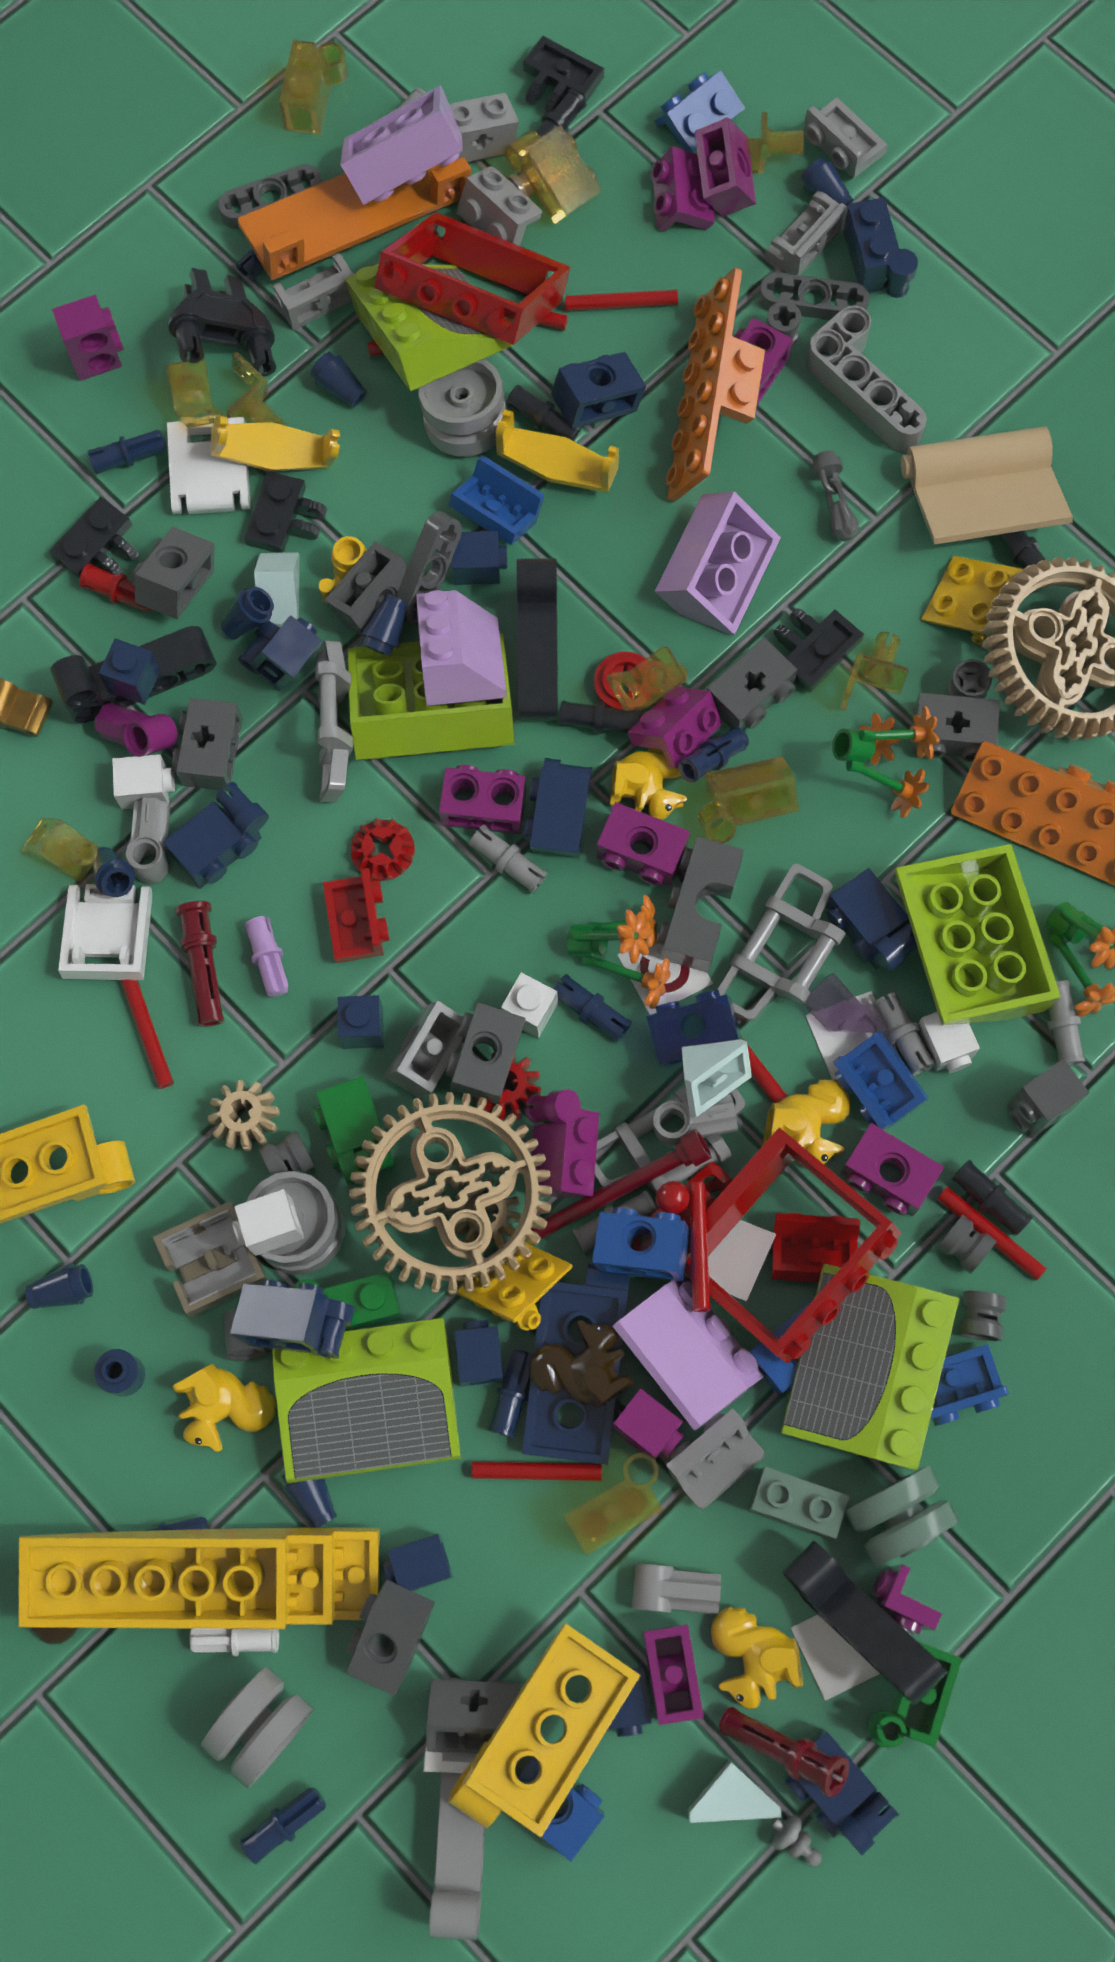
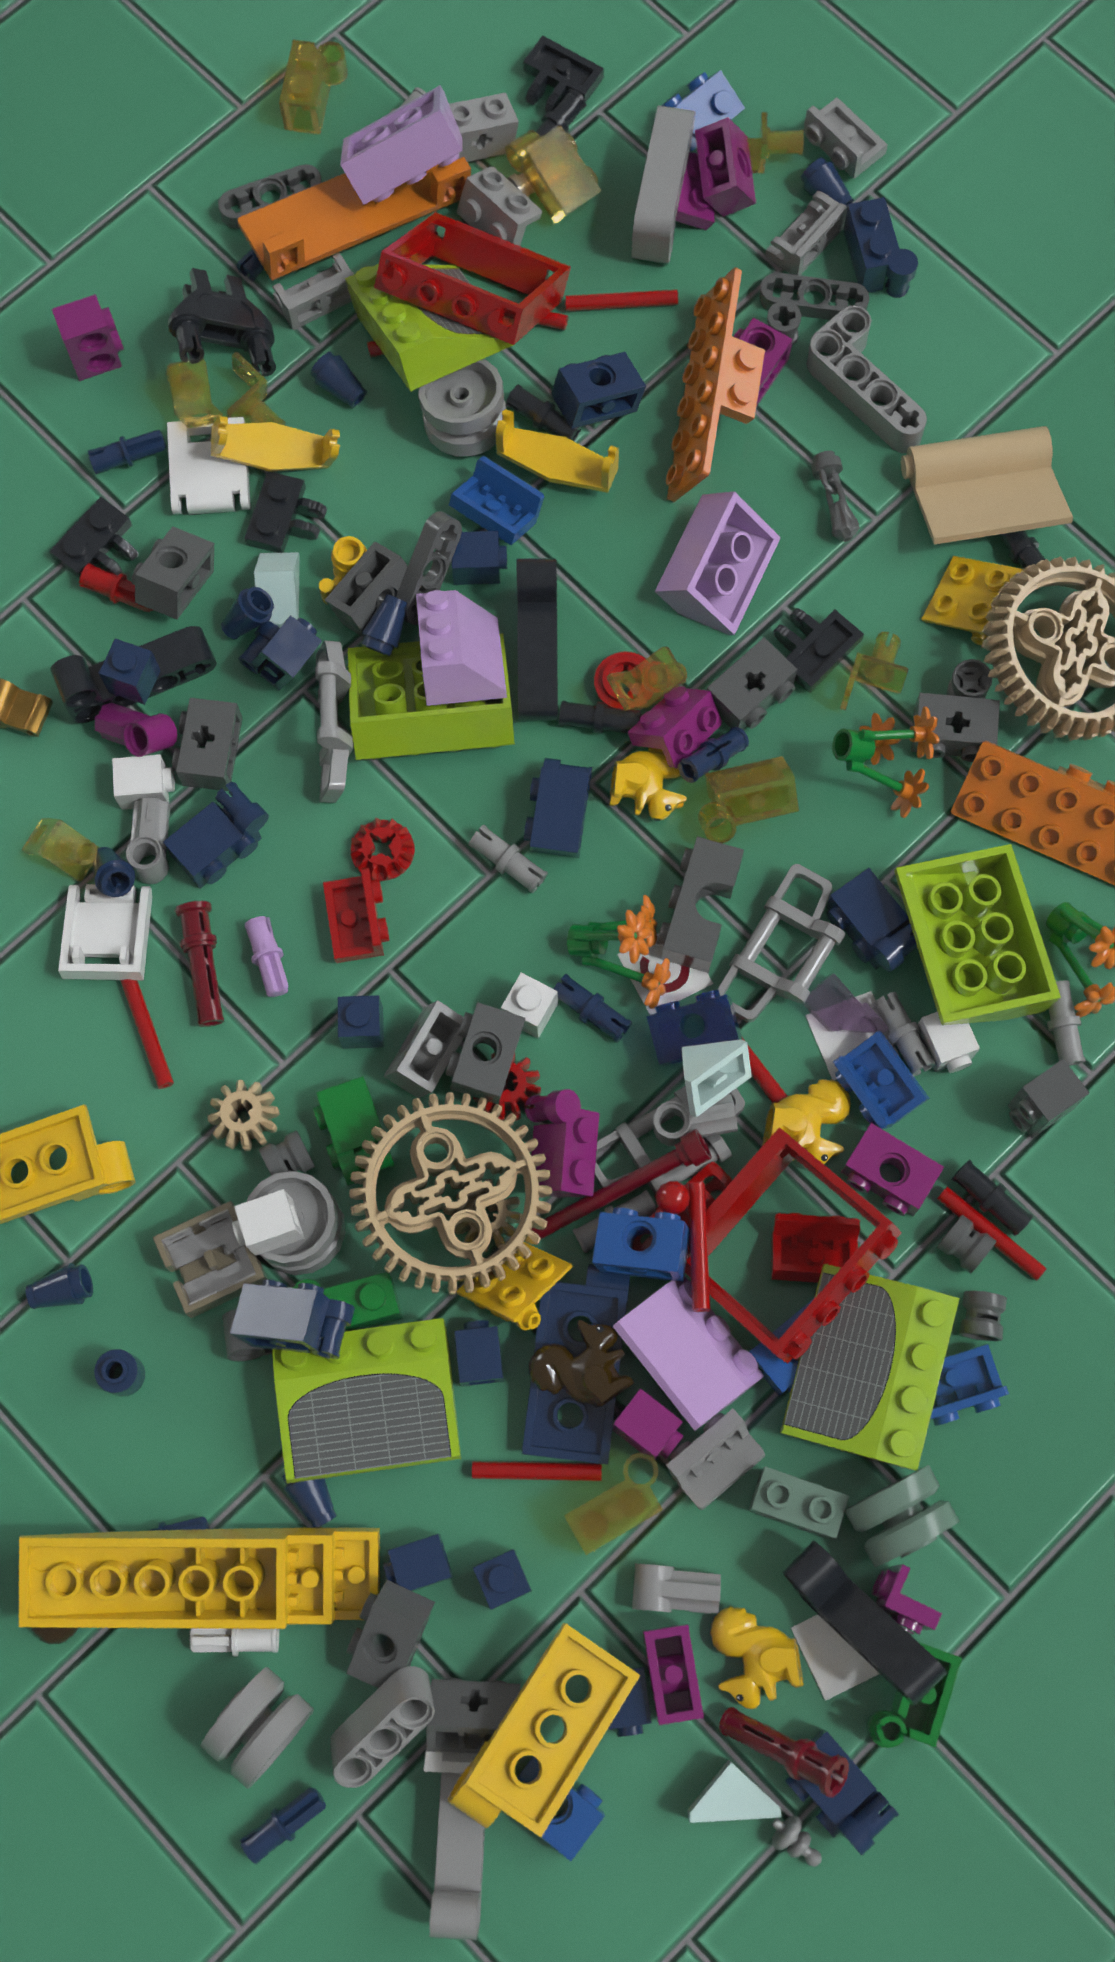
yellow animal [172,1364,276,1452] -> none
magenta brick [439,765,526,835] -> none
dark blue axle [488,1350,533,1438] -> none
magenta brick [596,802,690,887] -> none
white sticker [685,1220,776,1301] -> none
none -> light grey beam [330,1666,435,1788]
none -> dark blue brick [473,1549,532,1610]
none -> light grey beam [632,105,695,264]

